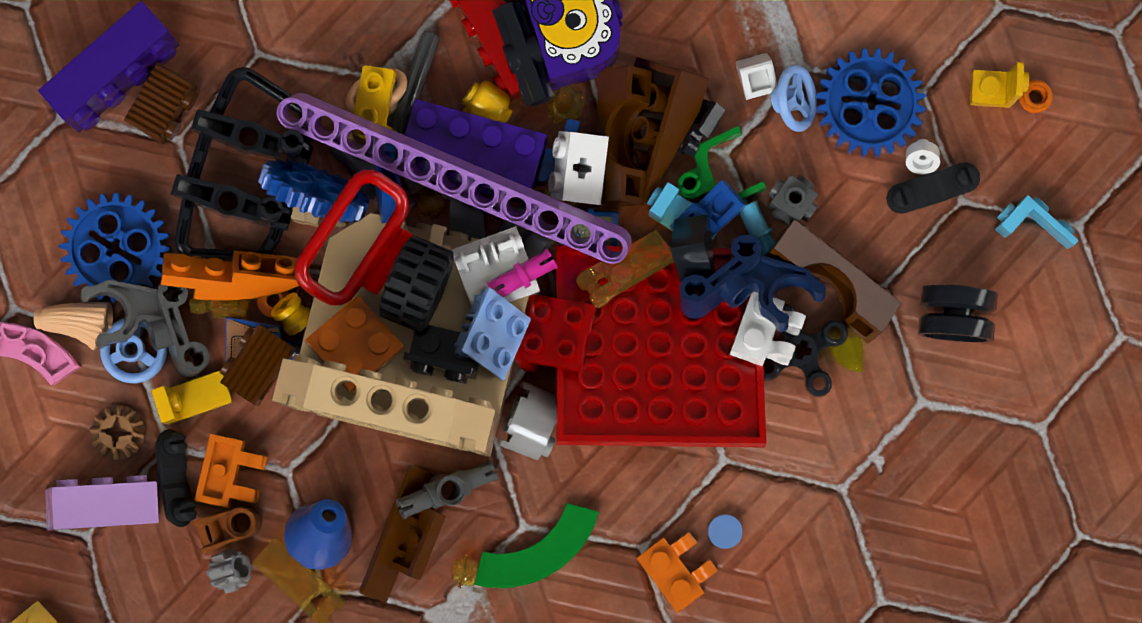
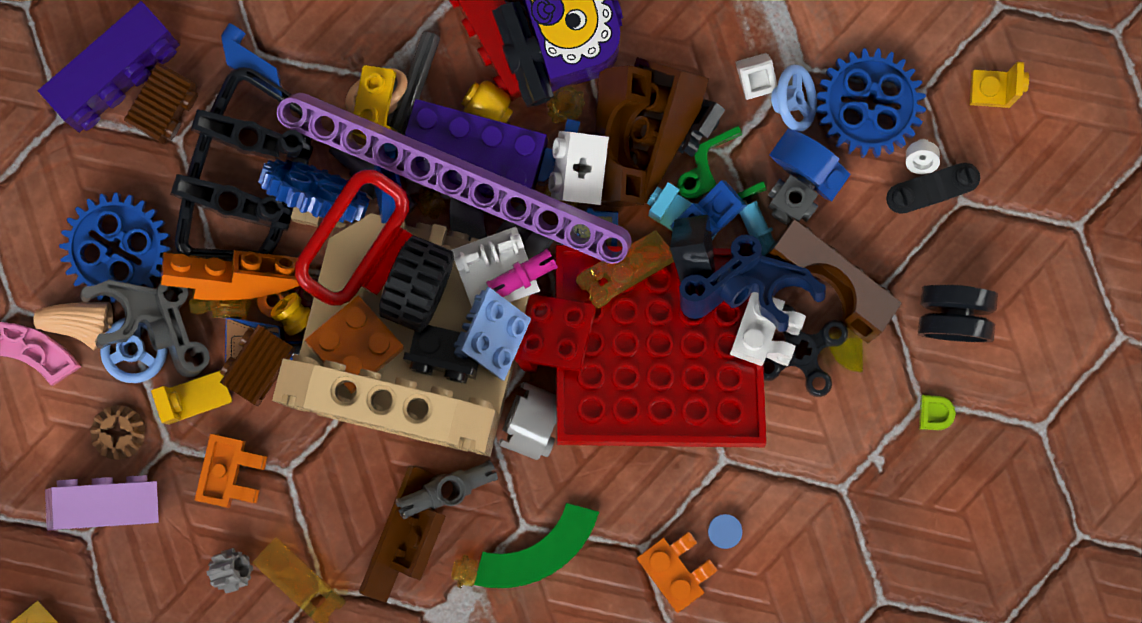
black piece [155,429,197,527] -> none
dark orange piece [192,507,262,555] -> none
blue cone [284,499,353,570] -> none
medium azure bracket [995,195,1078,249] -> none
orange plate [1019,80,1053,114] -> none
none -> blue piece [221,23,283,97]
none -> blue brick [769,128,851,201]
none -> lime tile [919,395,956,430]

